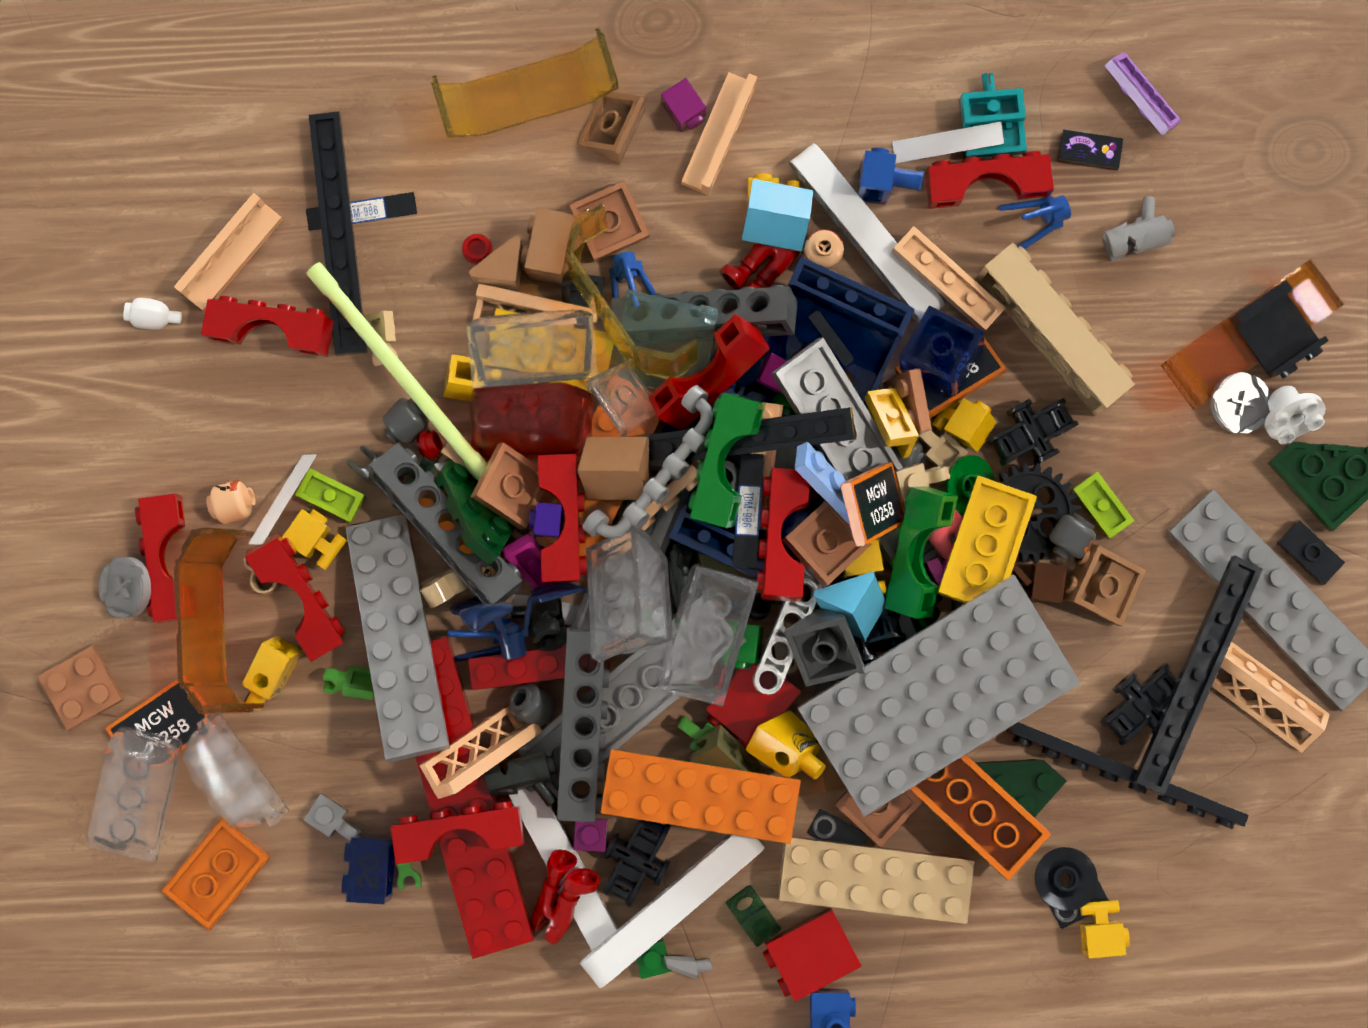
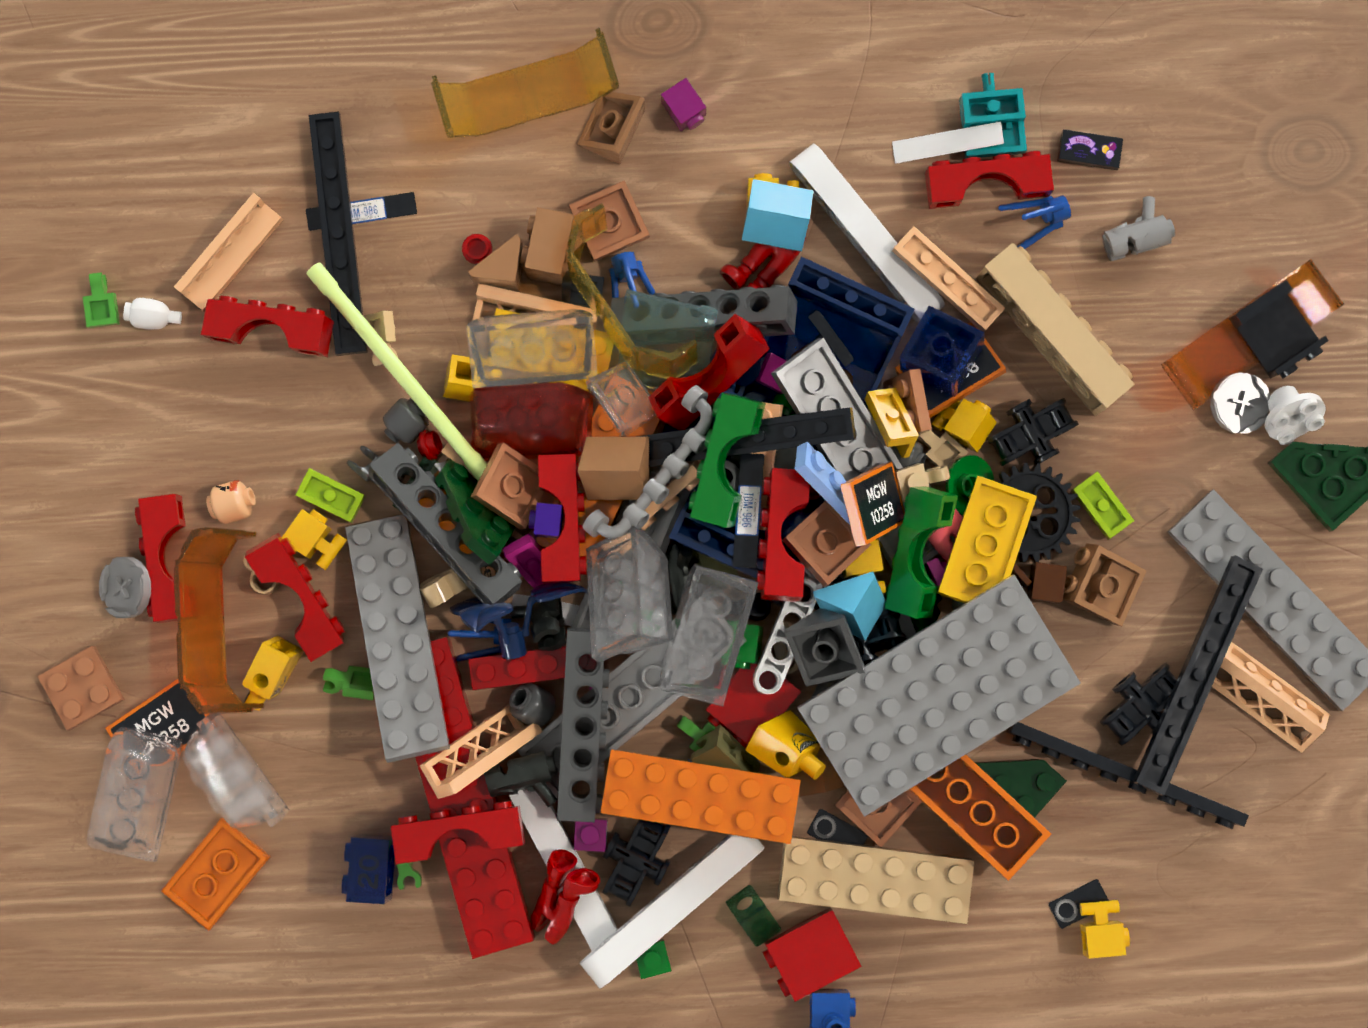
white sticker [248,454,317,545] -> none
light grey plate [304,794,361,841] -> none
light grey bar [664,956,712,979] -> none
light nougat fence [681,72,757,196] -> none
light nougat head [803,229,844,270] -> none
blue brick [857,148,923,205] -> none
black dish [1034,847,1098,911] -> none
dark grey head [1049,512,1096,560] -> none
medium lavender plate [1104,52,1182,136] -> none
black plate [1277,520,1345,585] -> none
none -> bright green plate [83,273,120,328]

